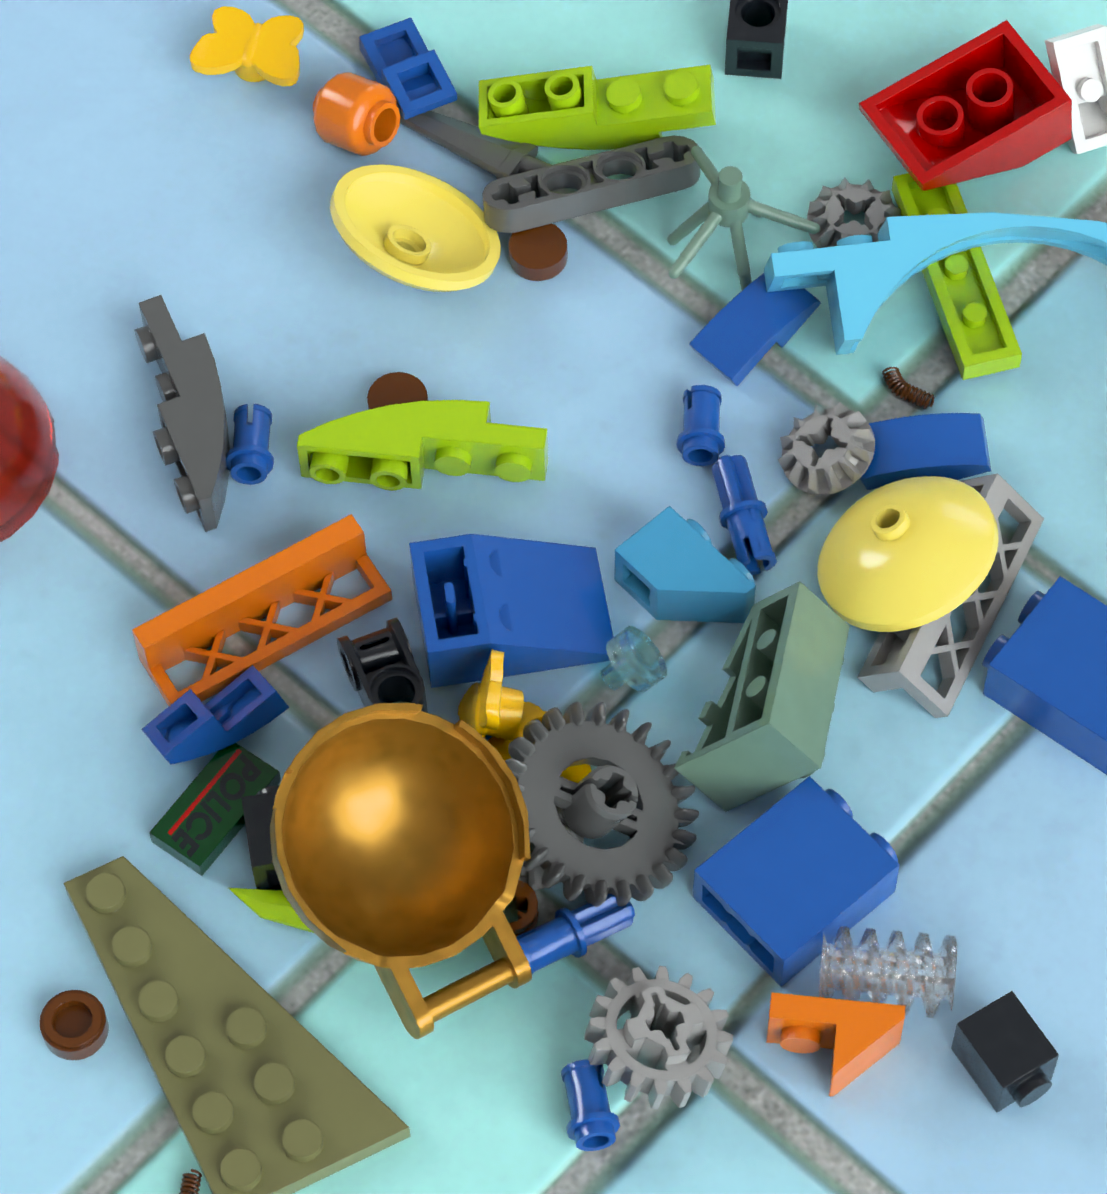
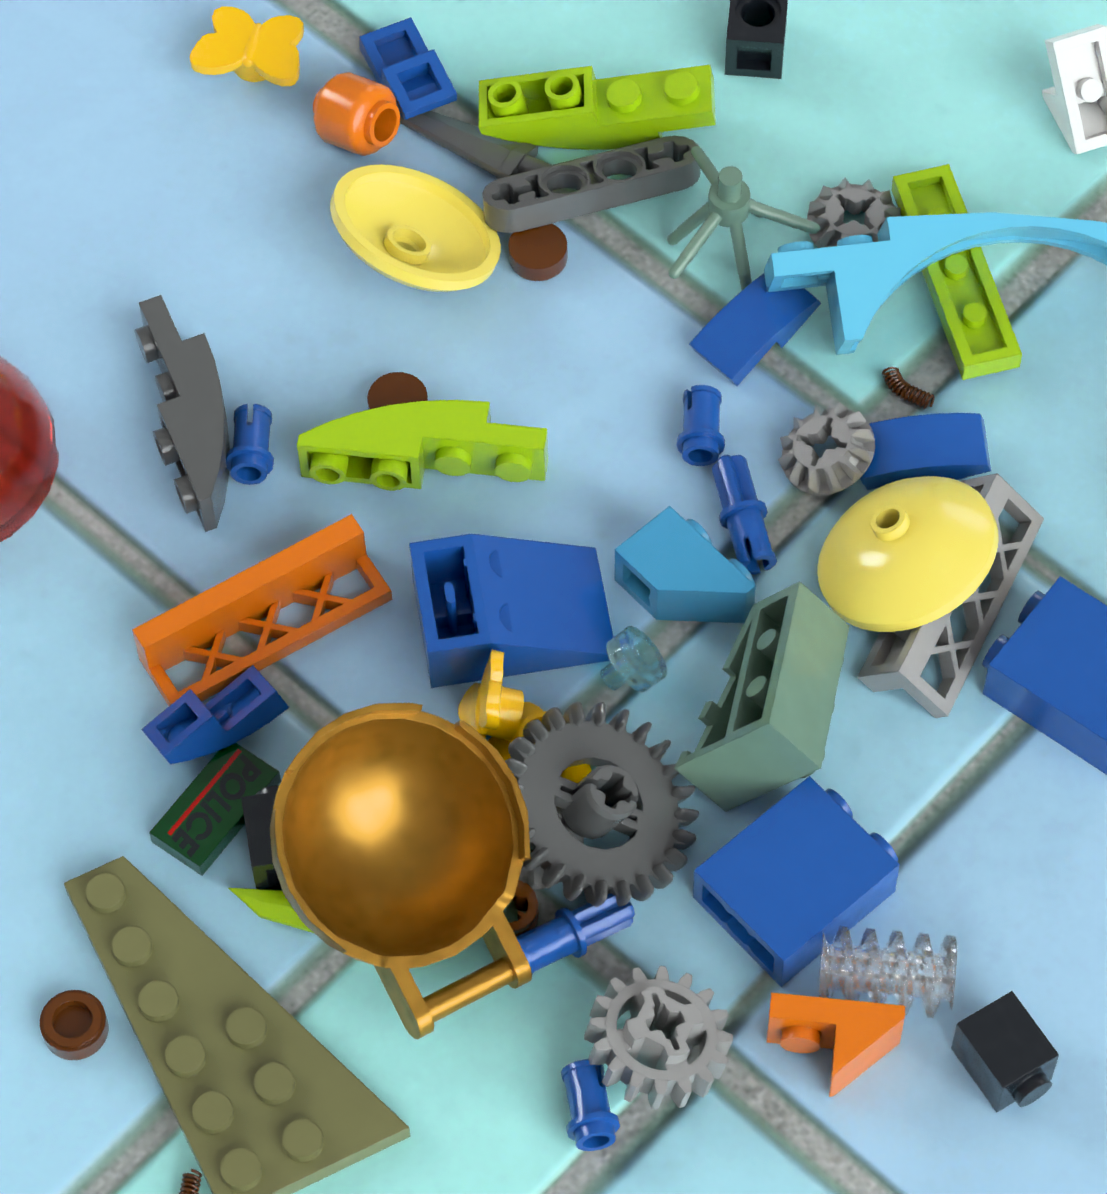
black piece [337,618,428,713] -> none
red slope [859,20,1072,191] -> none

